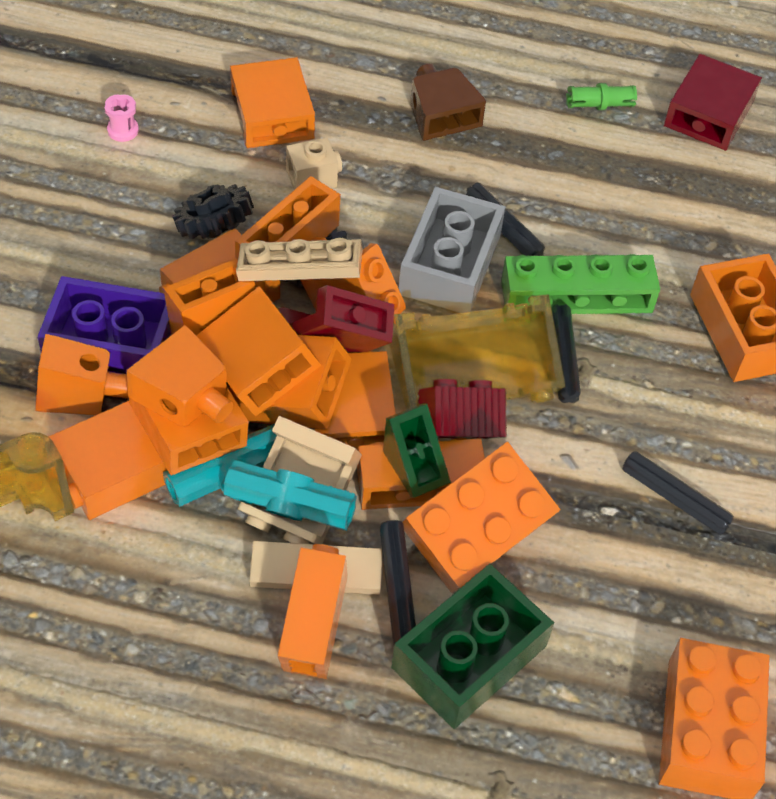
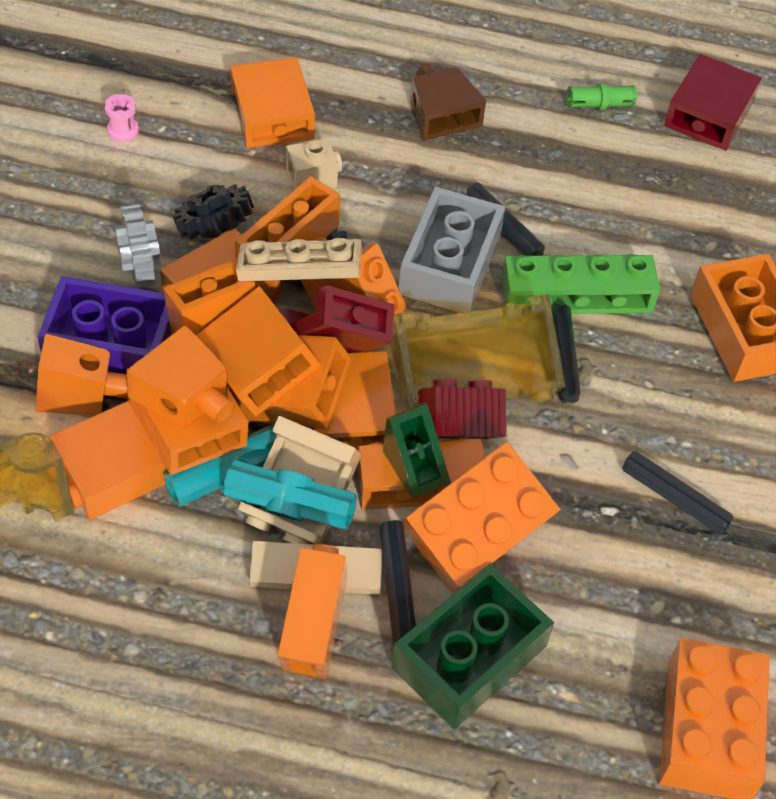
none -> light grey gear [114,203,161,288]

